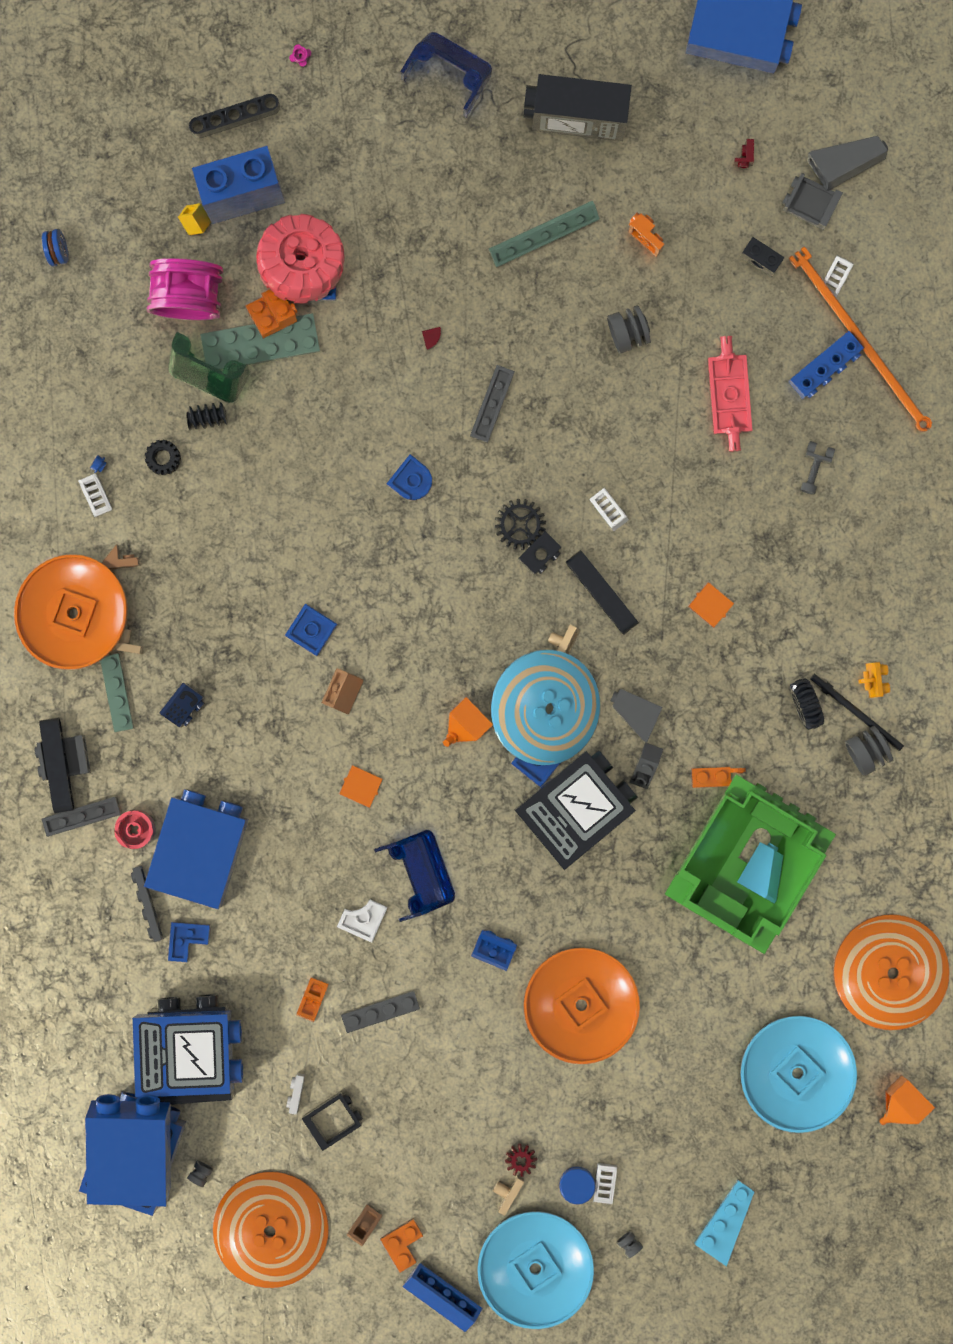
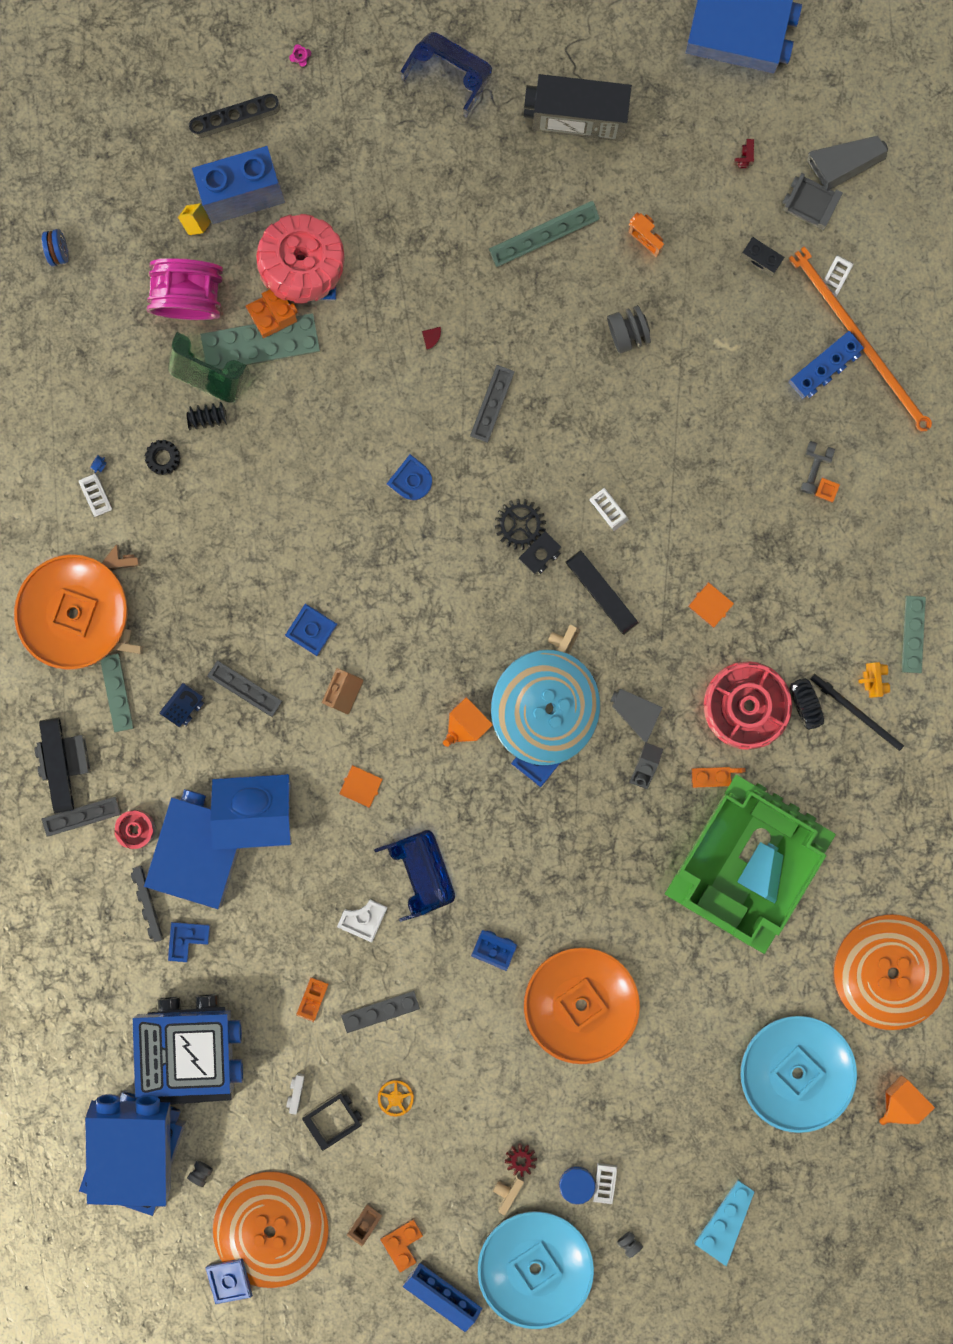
brick [514,750,638,870] -> none
coral plate [708,336,752,452] -> none
dark grey wheel [845,726,894,776] -> none
none -> tile [205,1259,253,1305]
none -> dark grey plate [207,660,282,717]
none -> blue panel [211,774,292,850]
none -> light orange wheel [378,1080,414,1117]
none -> coral wheel [703,661,792,750]
none -> orange plate [814,478,840,503]
none -> sand green plate [901,596,926,673]

